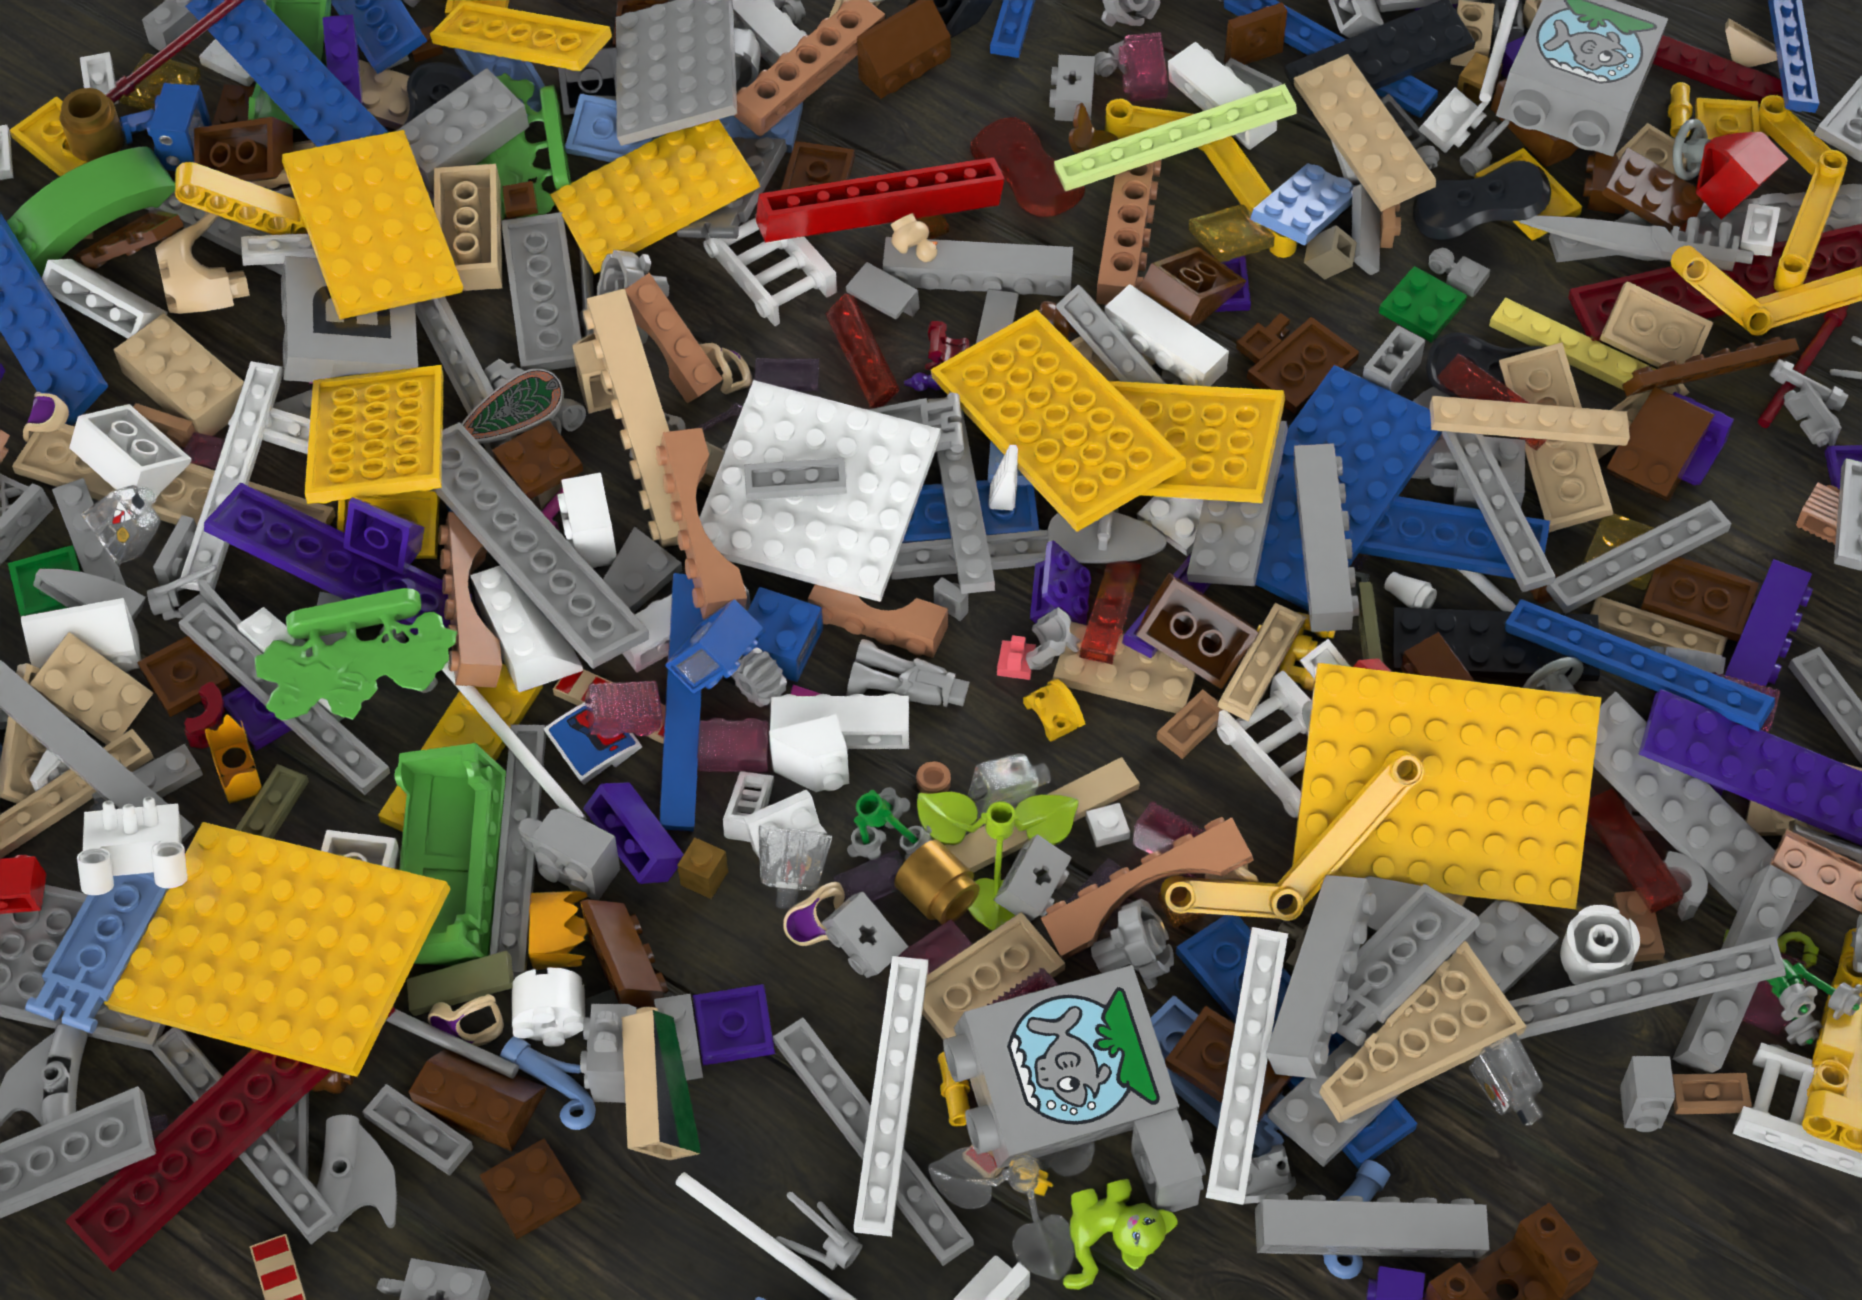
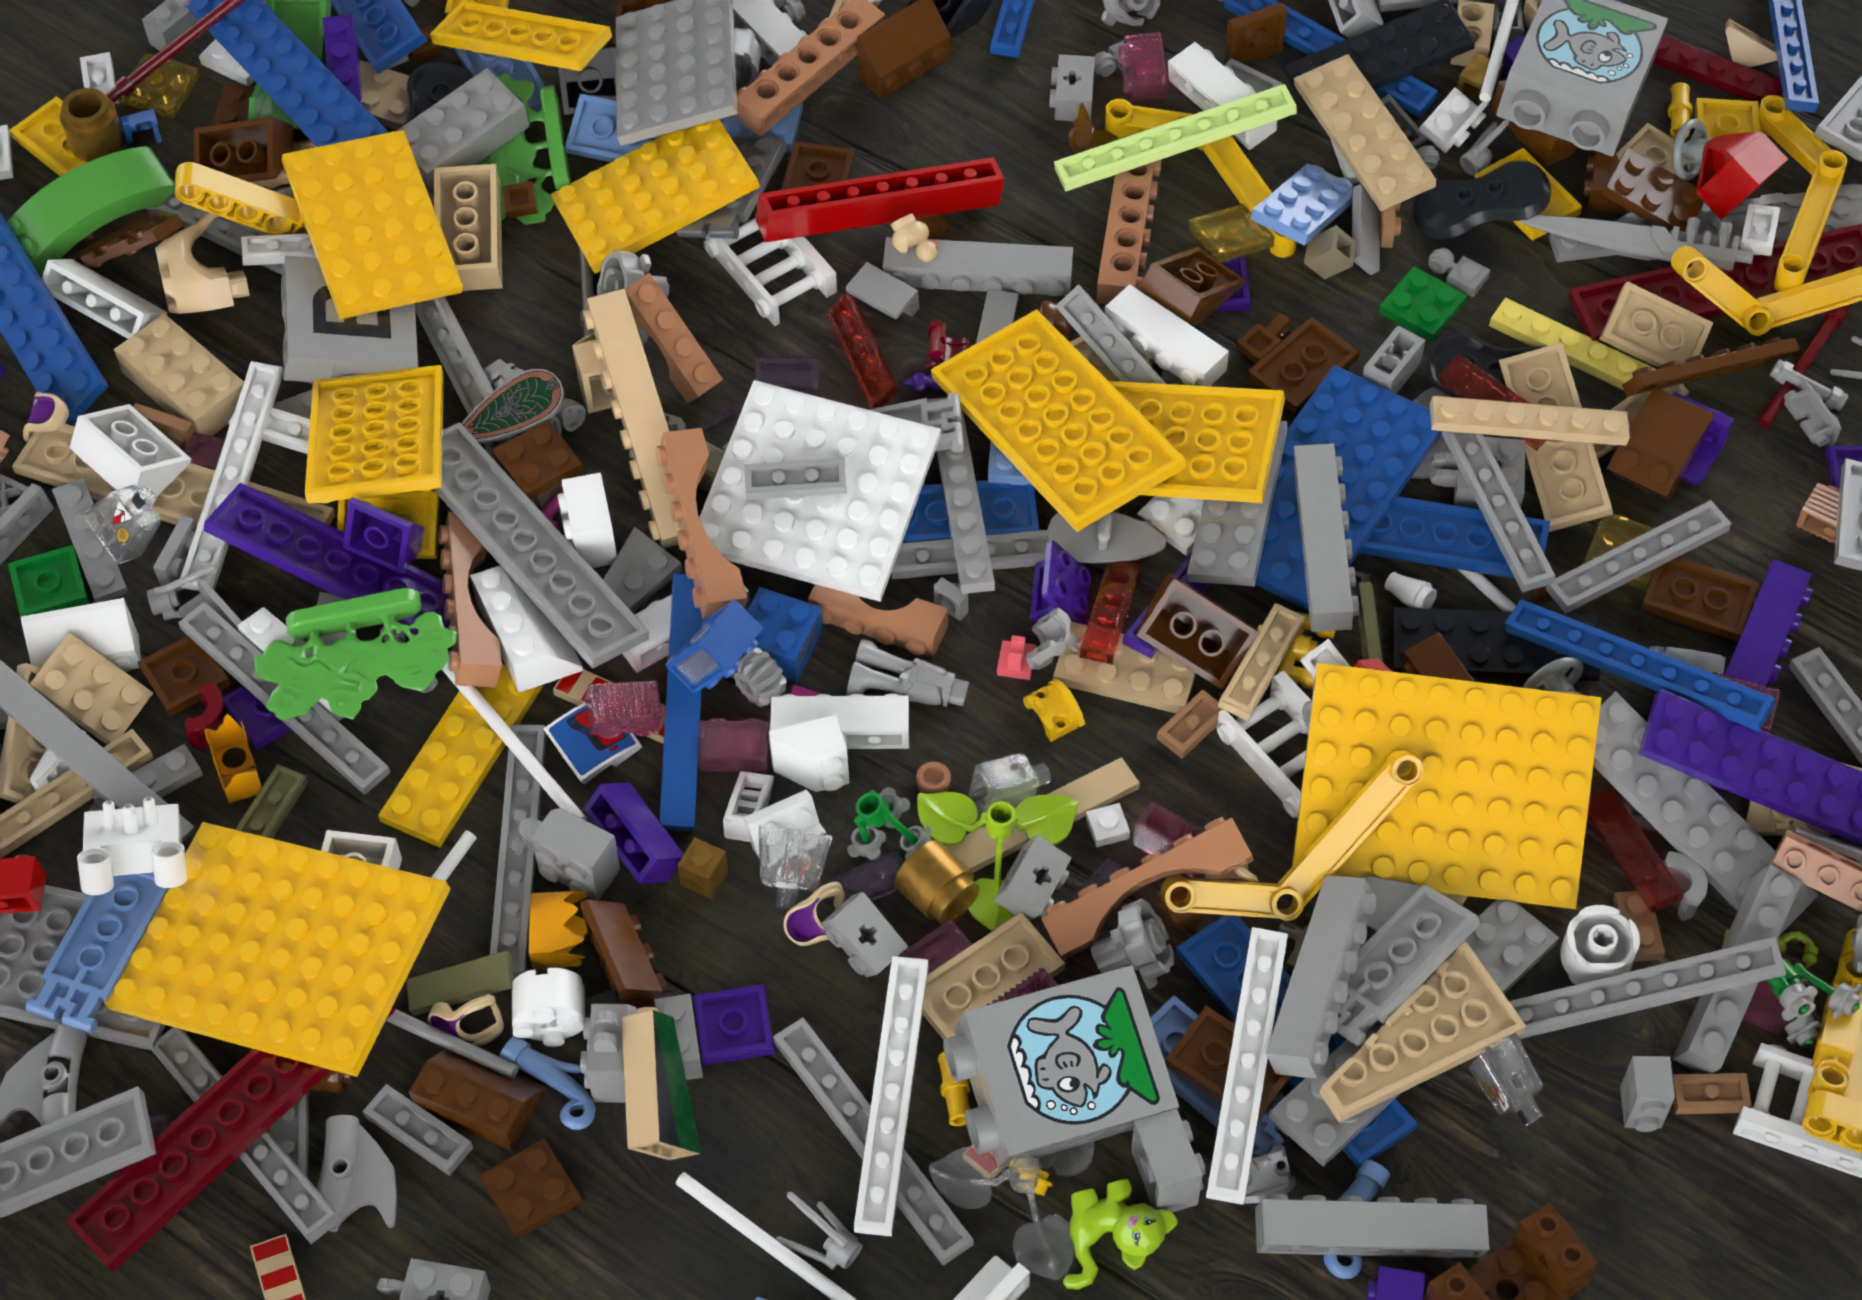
light grey slope [33,569,146,621] -> none
blue piece [147,83,212,171] -> none
bright green windscreen [395,743,506,966] -> none
light grey plate [501,212,581,371] -> none
tan piece [699,343,752,394] -> none
clear red plate [970,117,1085,217] -> none
white slope [989,445,1018,511] -> none
tan tile [1590,596,1728,656] -> none

